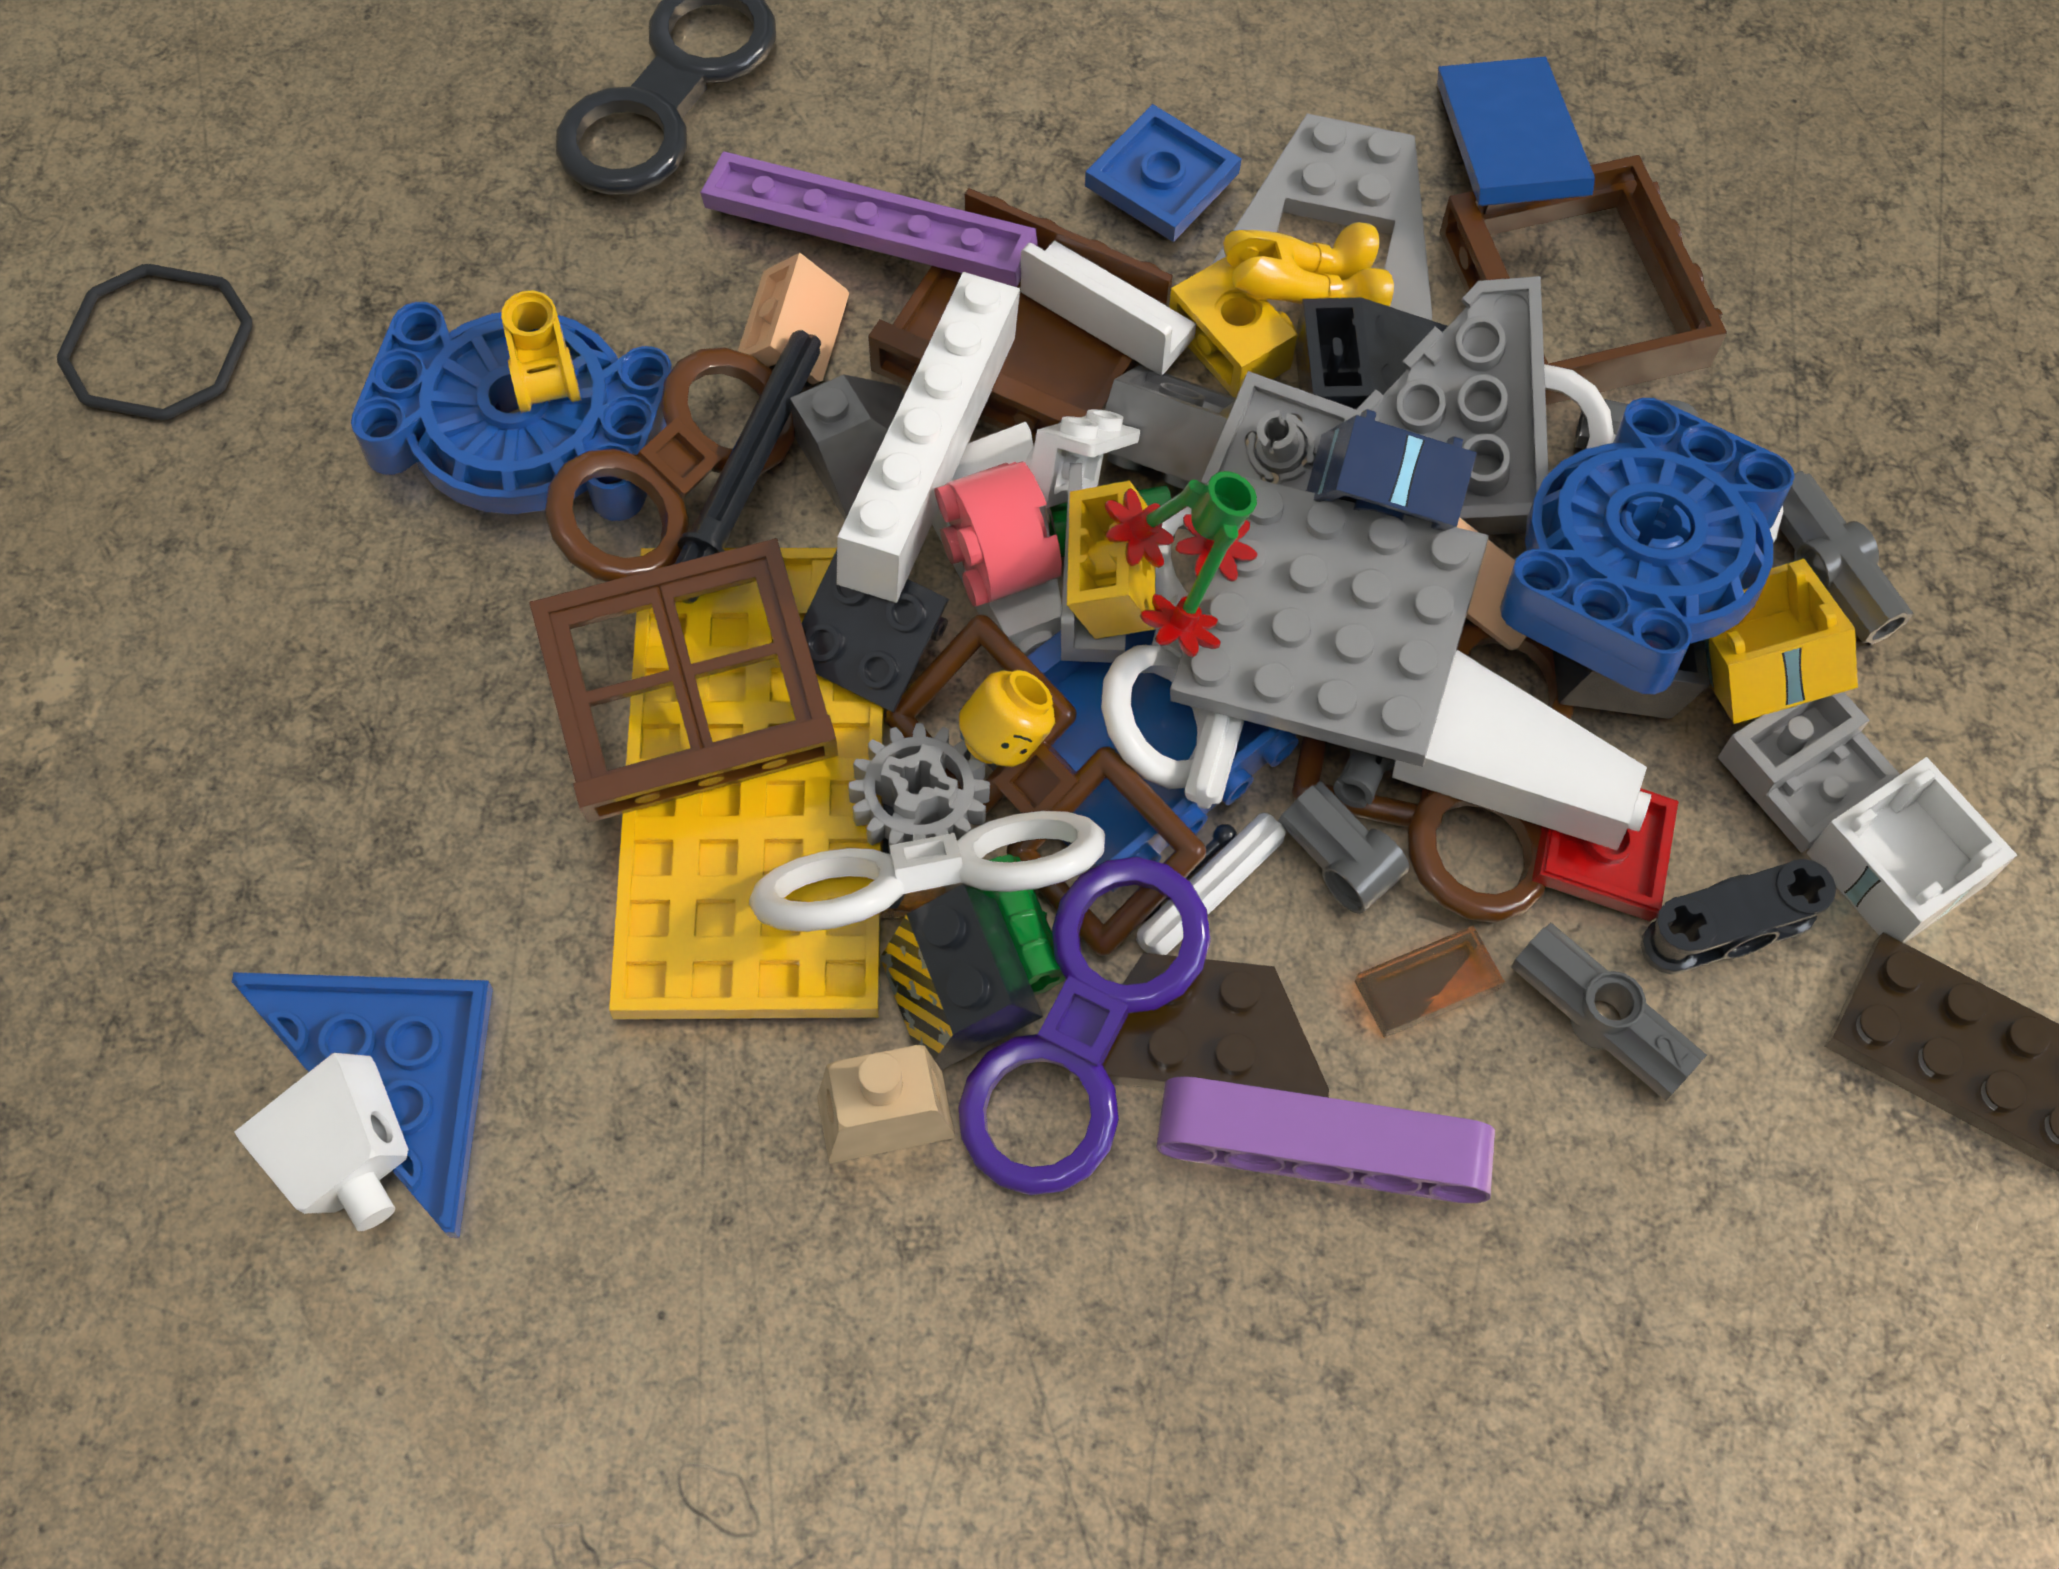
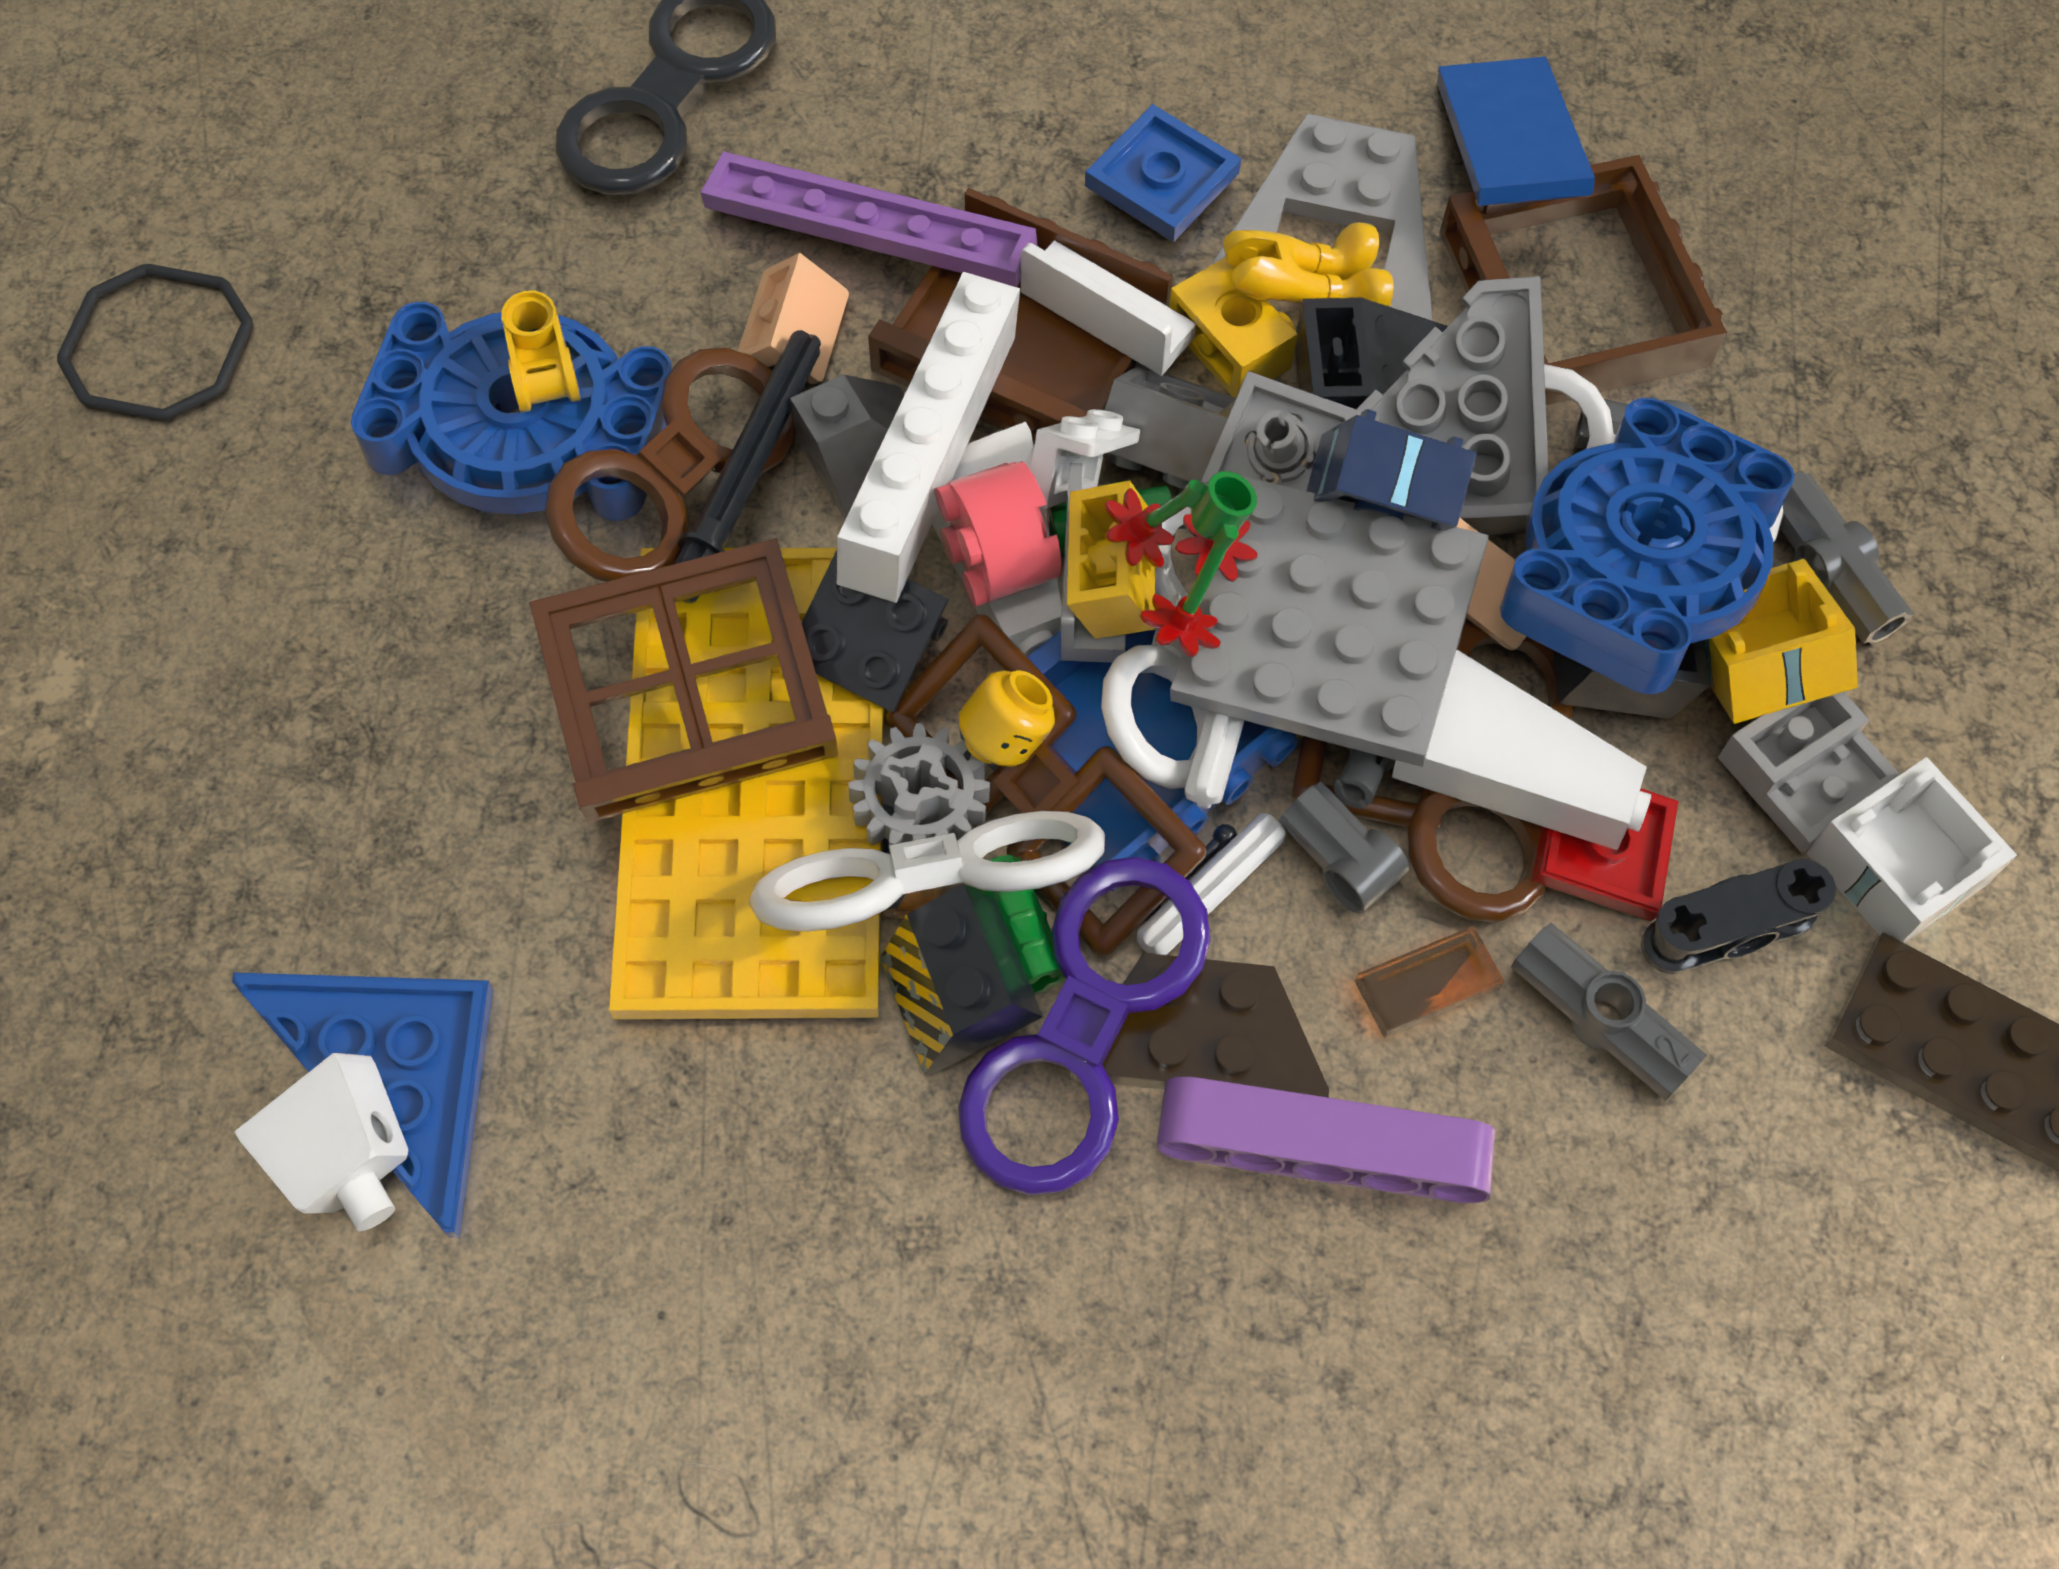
tan torso [817,1045,955,1164] -> none

